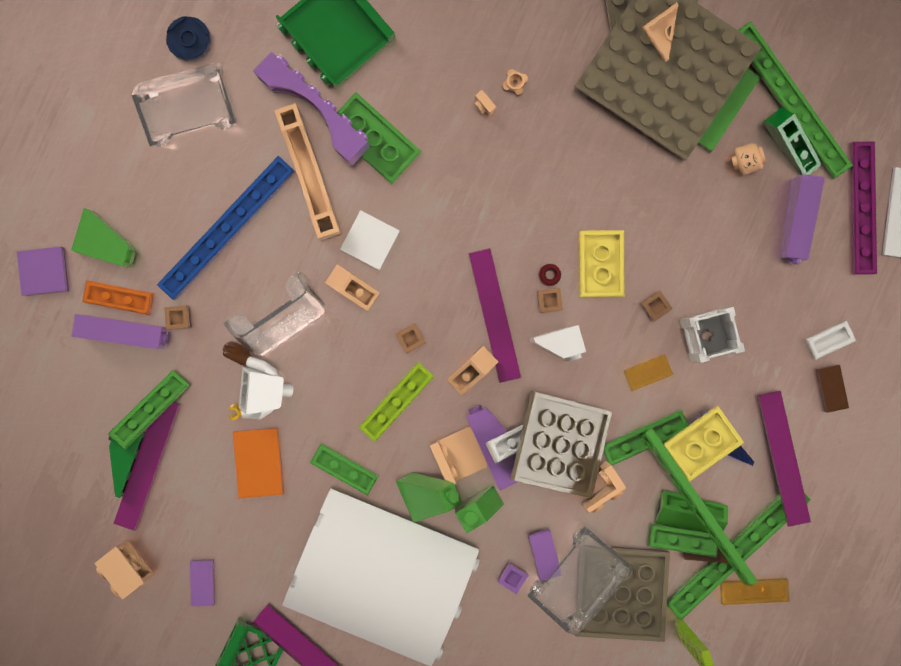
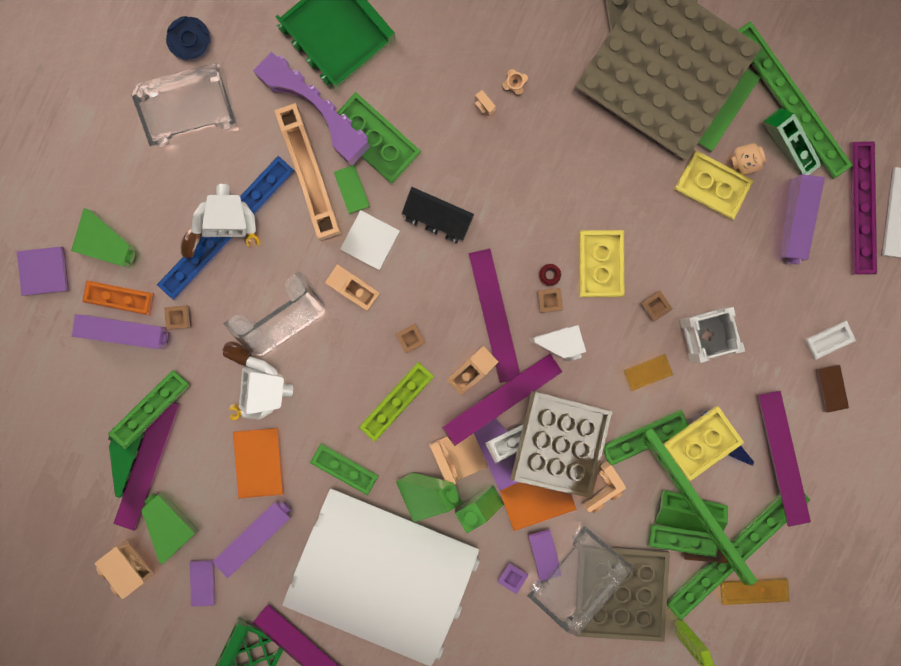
light nougat tile [641,2,679,62] -> none
none -> bright green slope [142,492,199,564]
none -> white torso [181,184,259,258]
none -> medium lavender slope [212,500,293,579]
none -> bright green tile [334,165,370,214]
none -> black slope [401,187,474,244]
none -> magenta tile [442,354,562,446]
none -> orange tile [500,482,577,531]
none -> light yellow tile [674,150,754,220]

